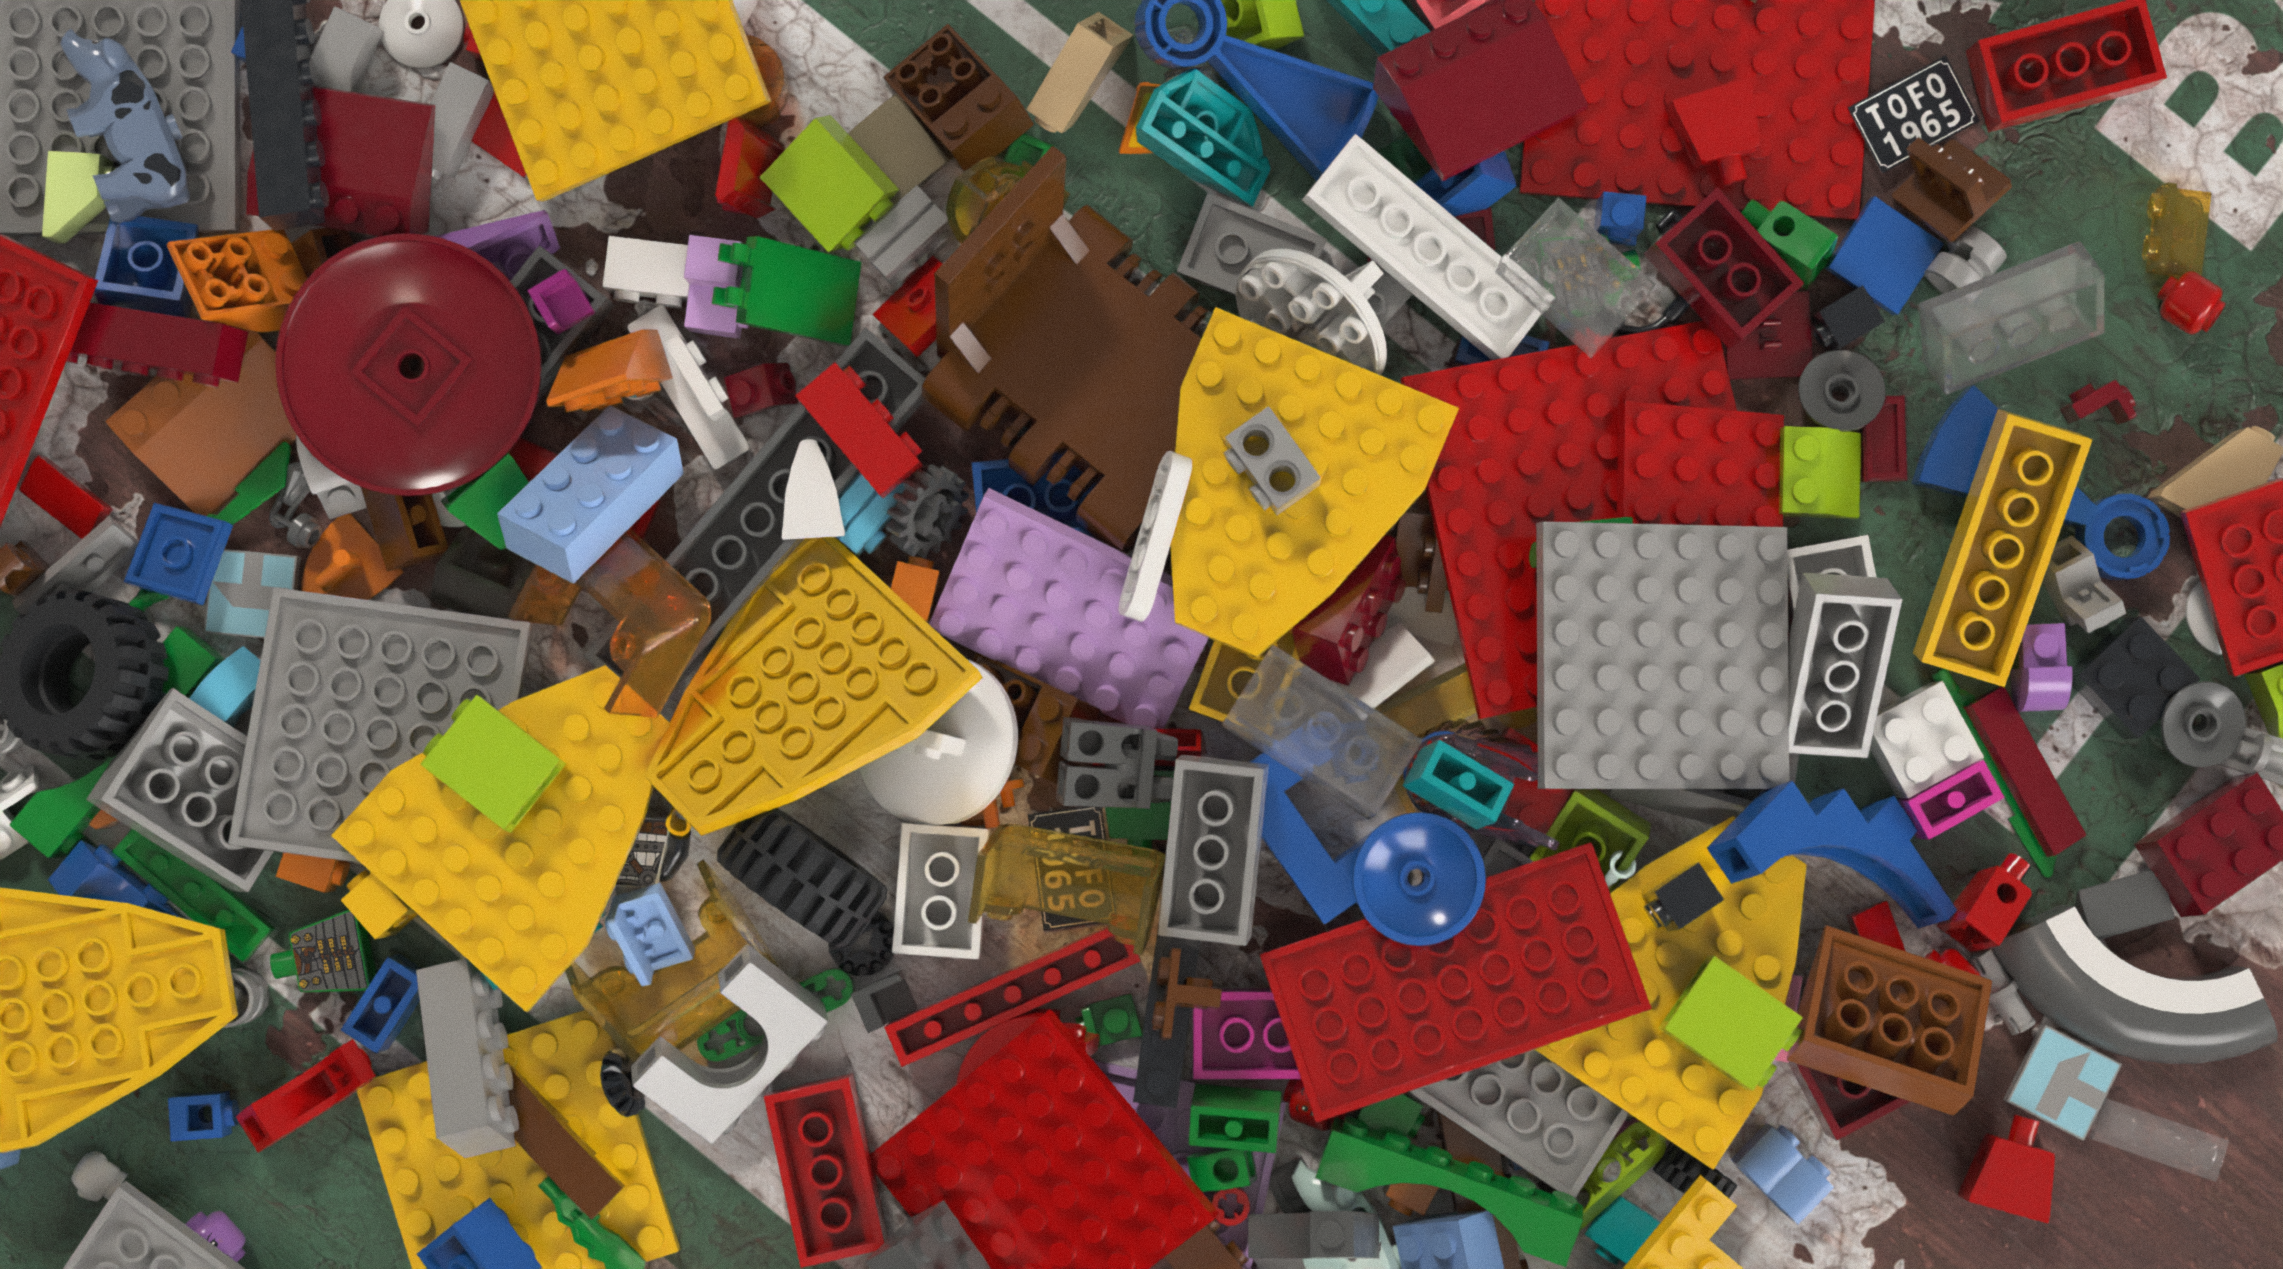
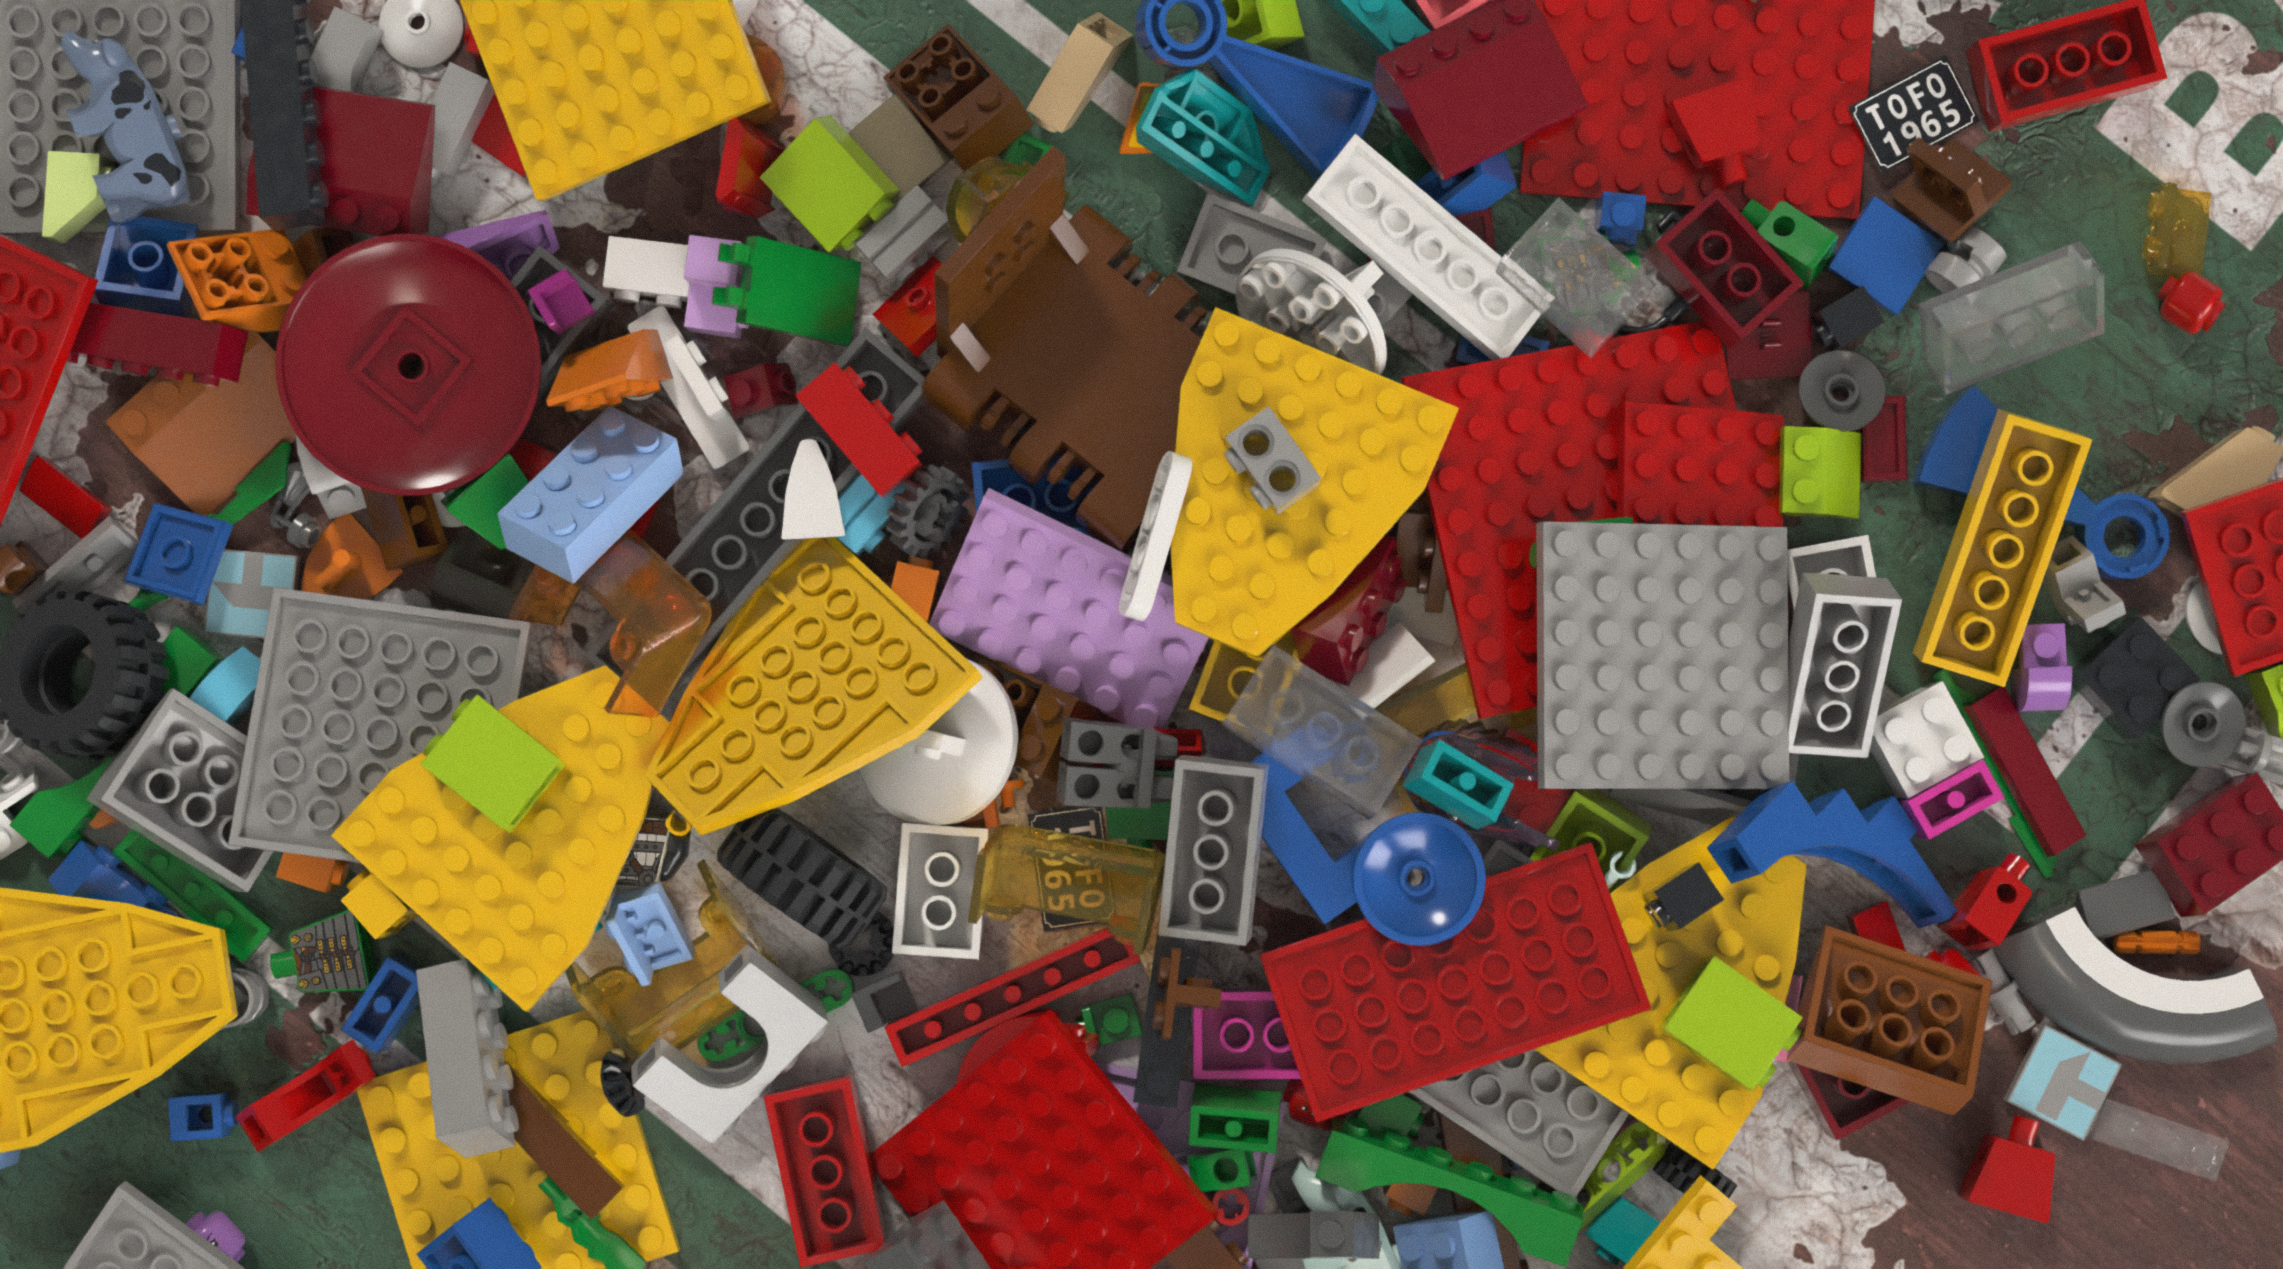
white piece [71,1151,128,1202] -> none
medium blue brick [1731,1123,1834,1225] -> none
dark red bracket [2060,379,2137,424] -> none
none -> orange axle [2113,930,2201,955]

